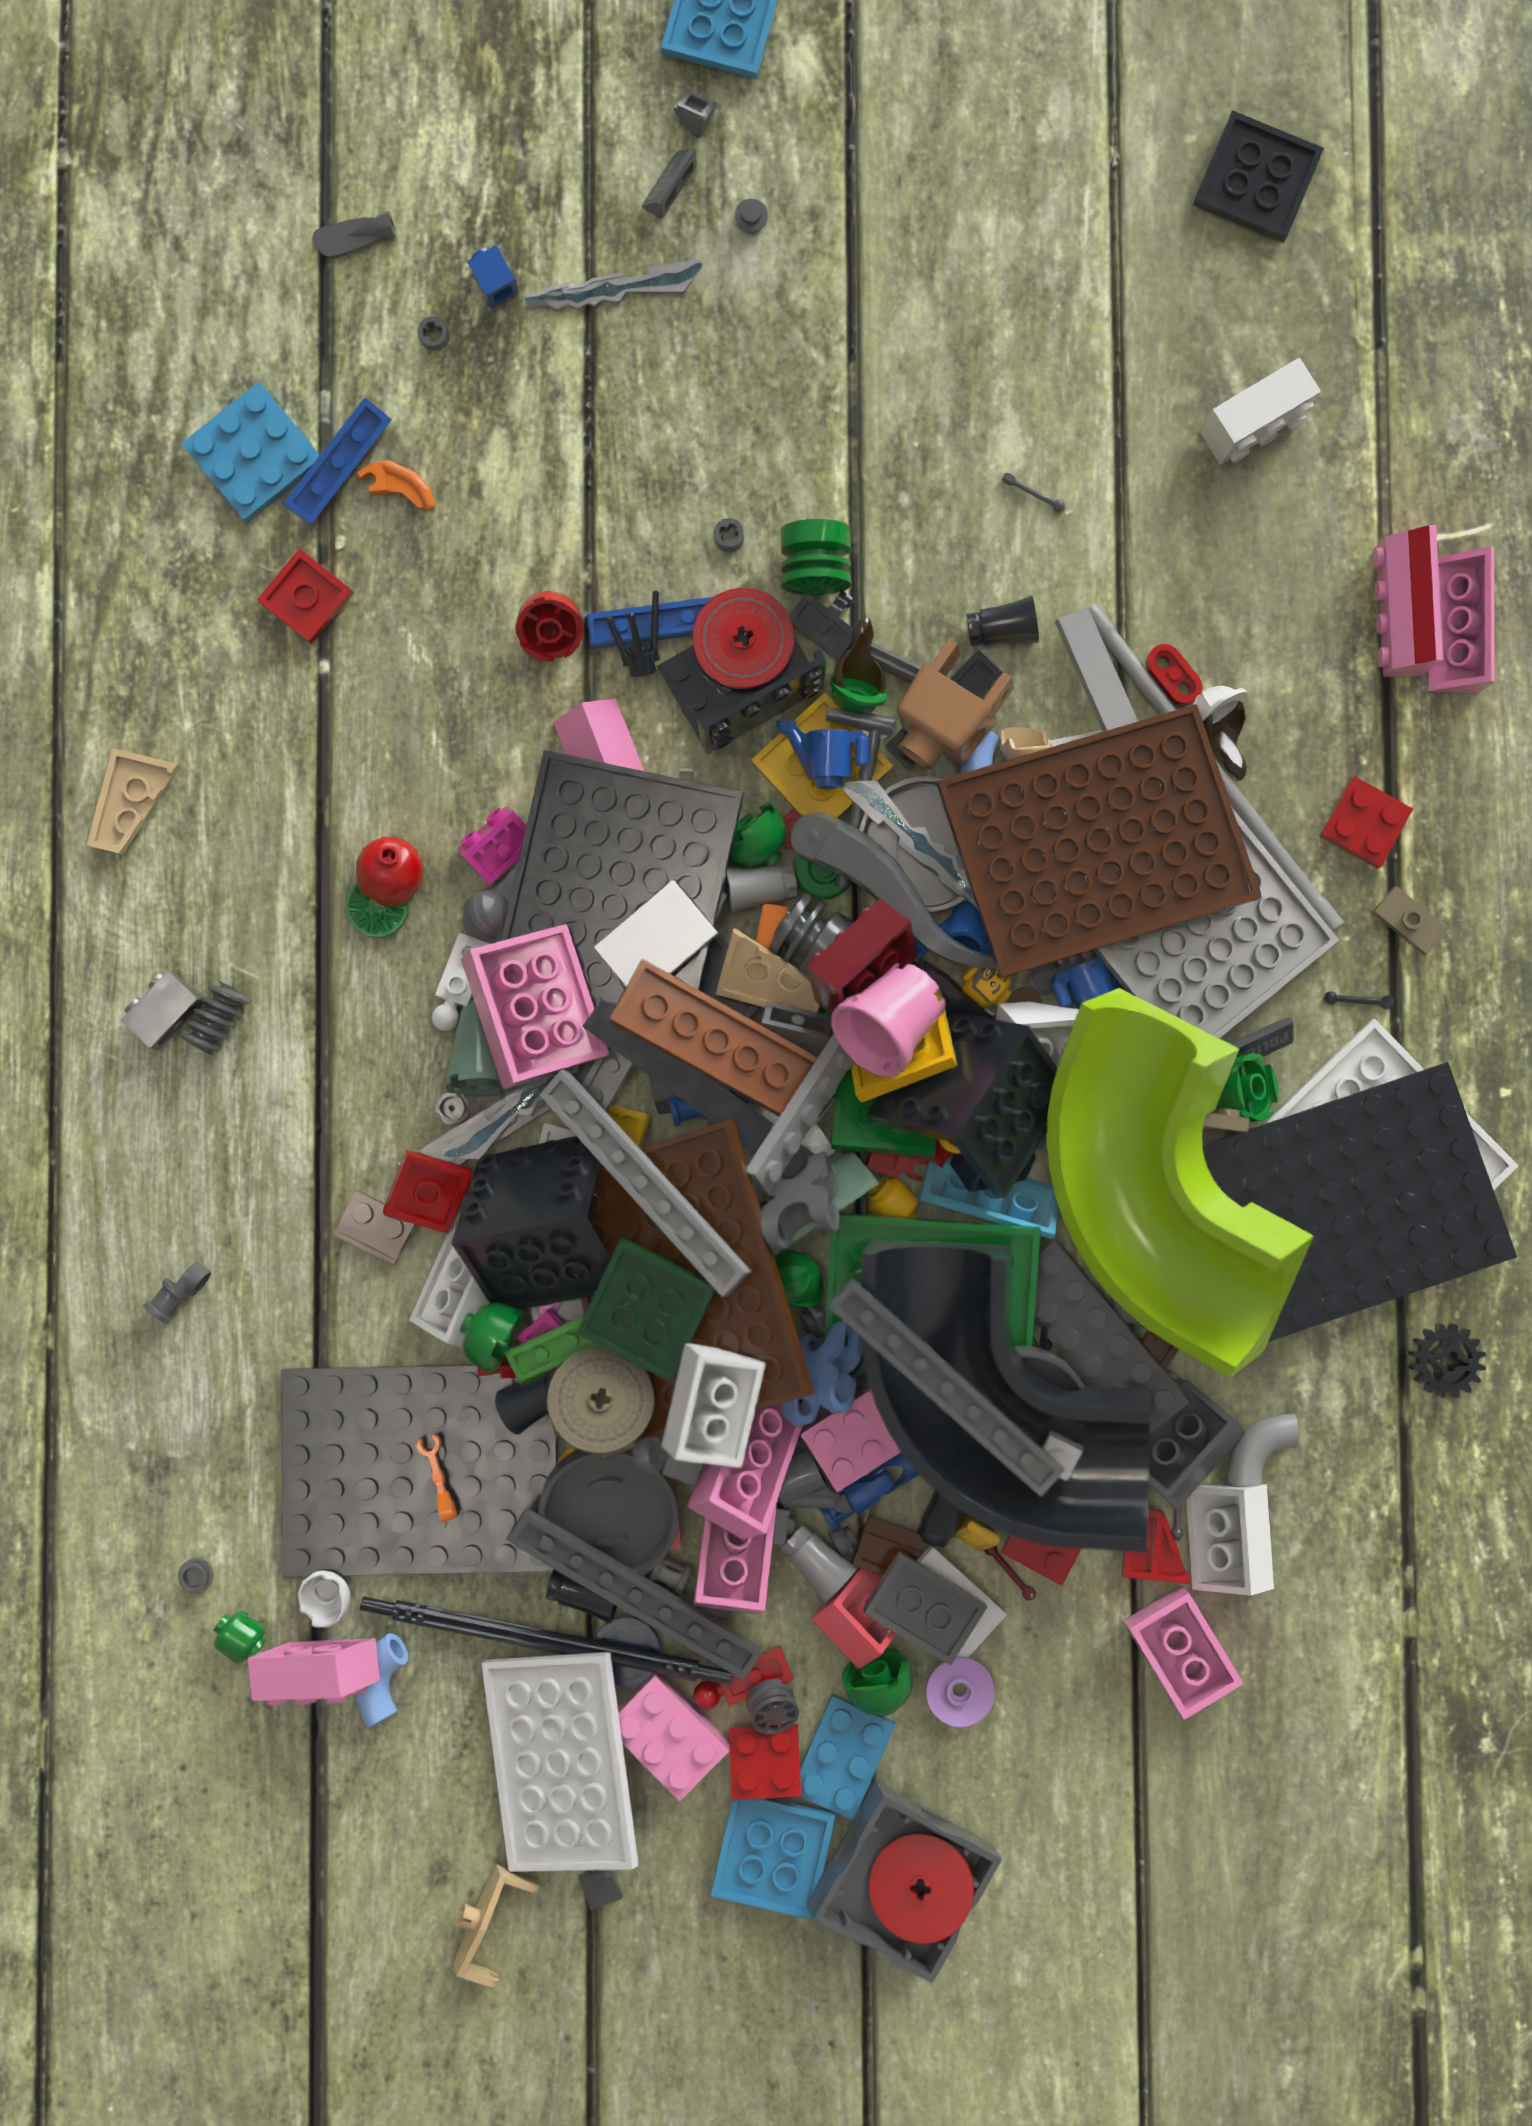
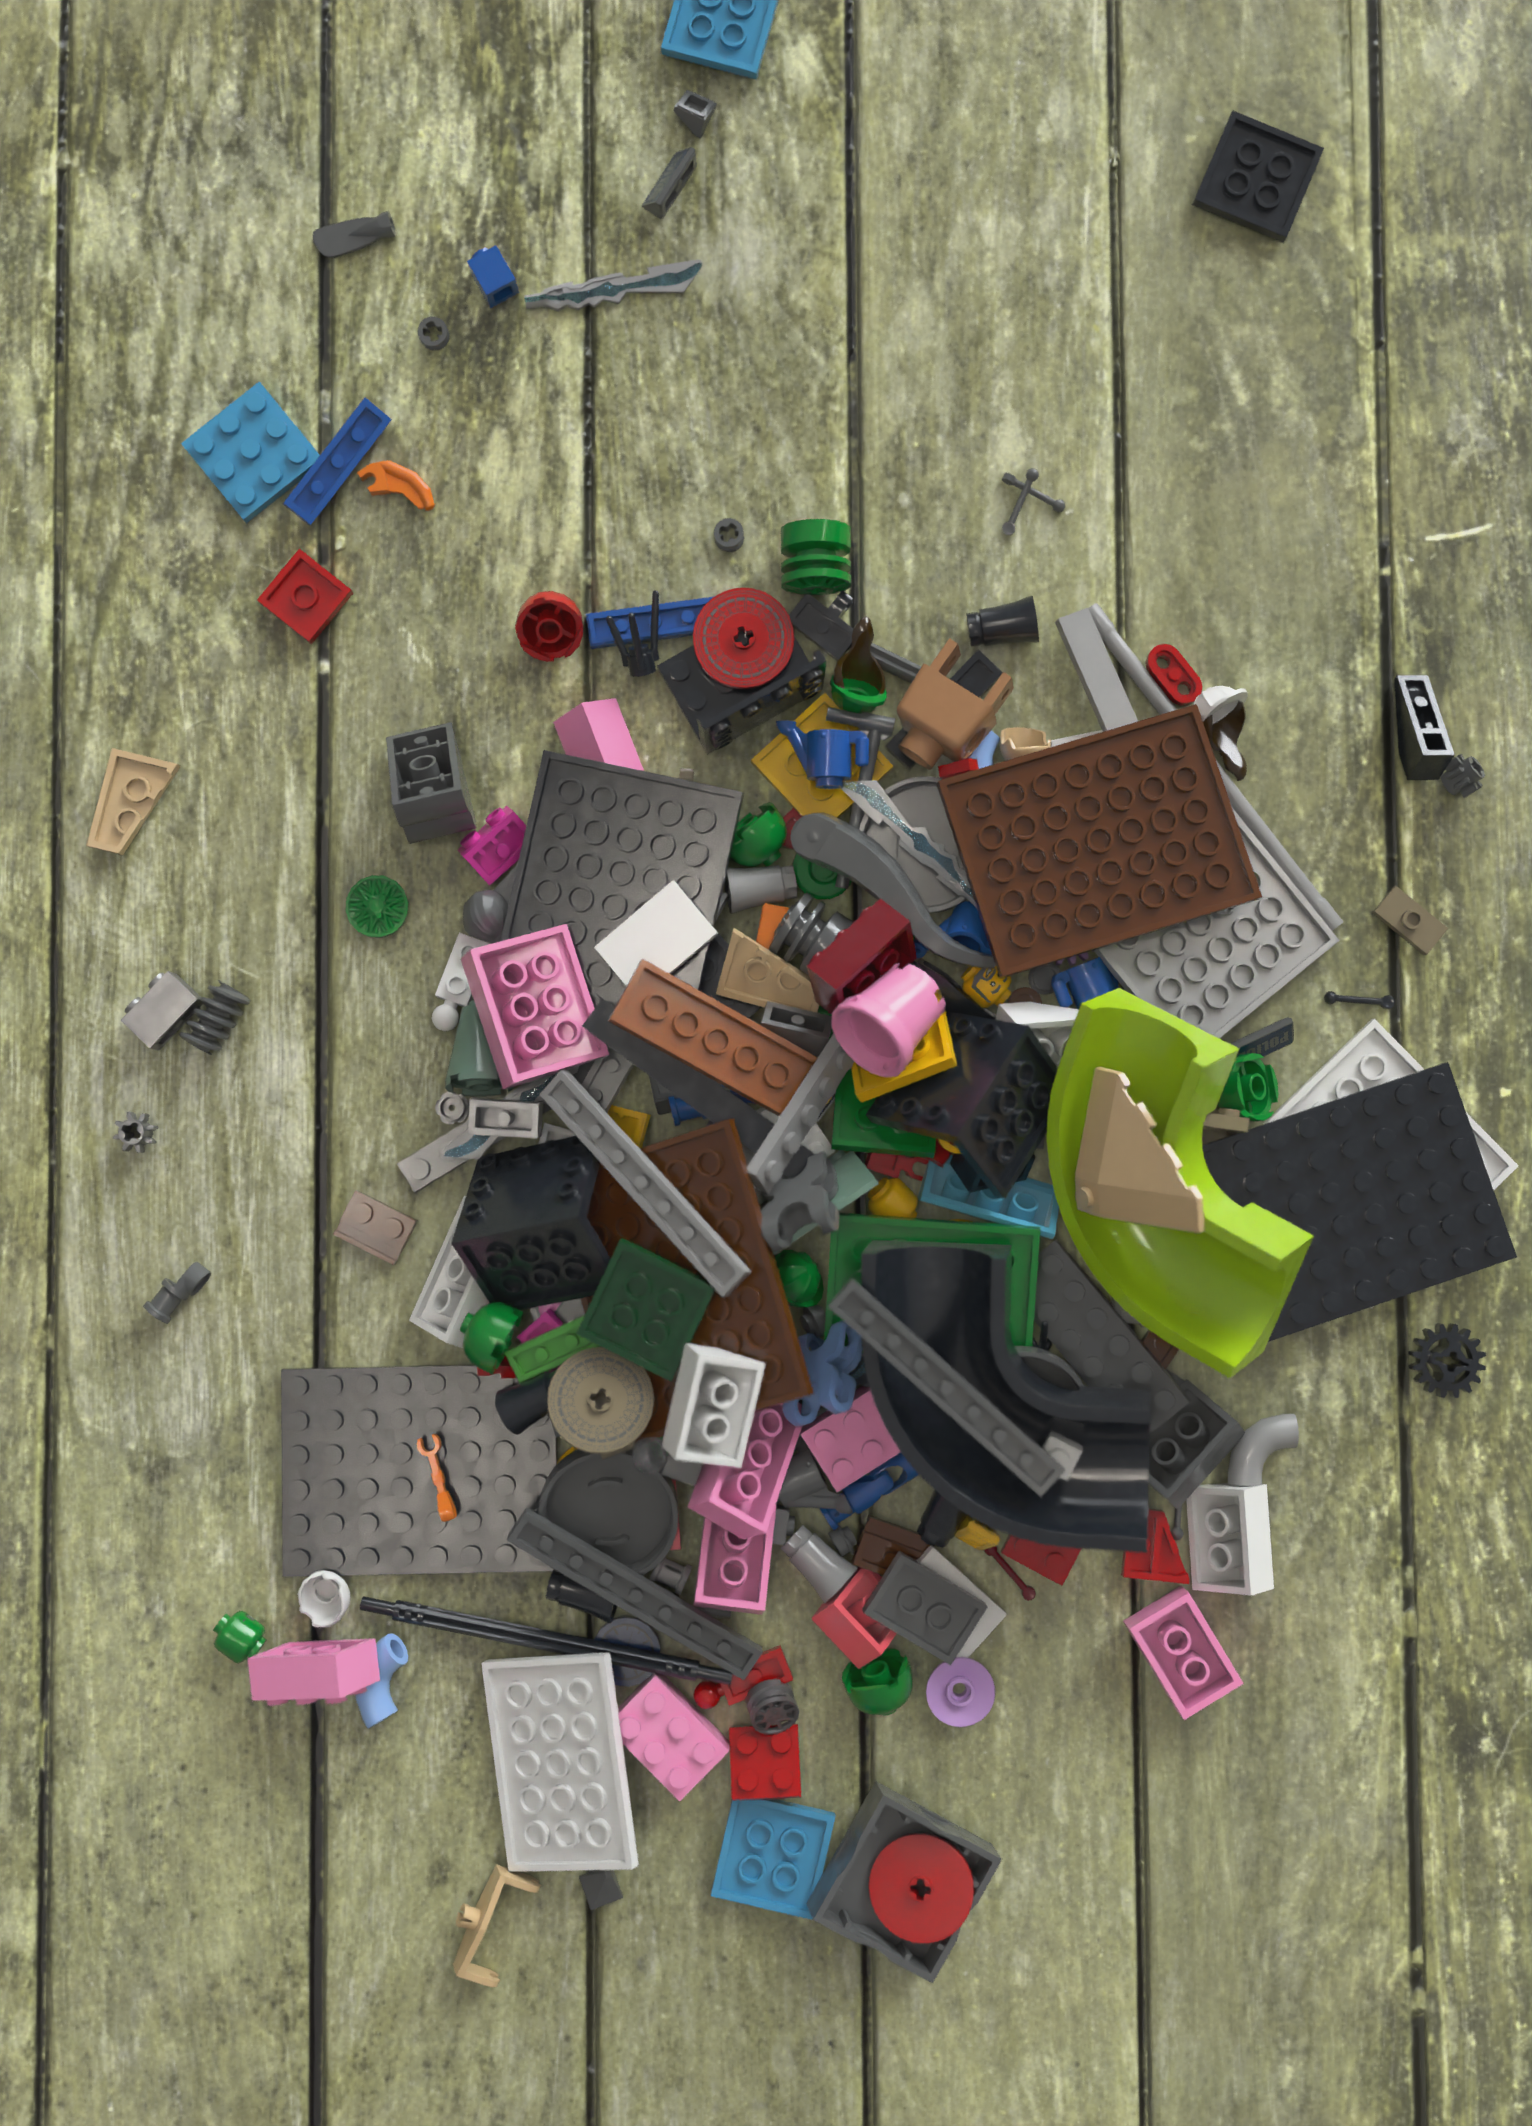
dark grey plate [178,1558,214,1594] -> none
red cylinder [356,837,424,906] -> none
red plate [383,1149,472,1234] -> none
dark grey plate [735,198,768,233] -> none
dark azure plate [800,1694,895,1820] -> none
white brick [1200,357,1321,466] -> none
red plate [1319,776,1413,869] -> none
bright pink slope [1372,525,1443,677] -> none
bright pink slope [1429,547,1494,693] -> none
none -> dark grey gear [113,1111,159,1153]
none -> dark grey brick [386,722,477,844]
none -> flat silver brick [468,1098,543,1138]
none -> red tile [938,758,979,779]
none -> dark grey hinge [1002,468,1039,536]
none -> tan slope [1075,1067,1204,1233]
none -> black slope [1394,675,1455,780]
none -> dark grey gear [1441,754,1485,798]

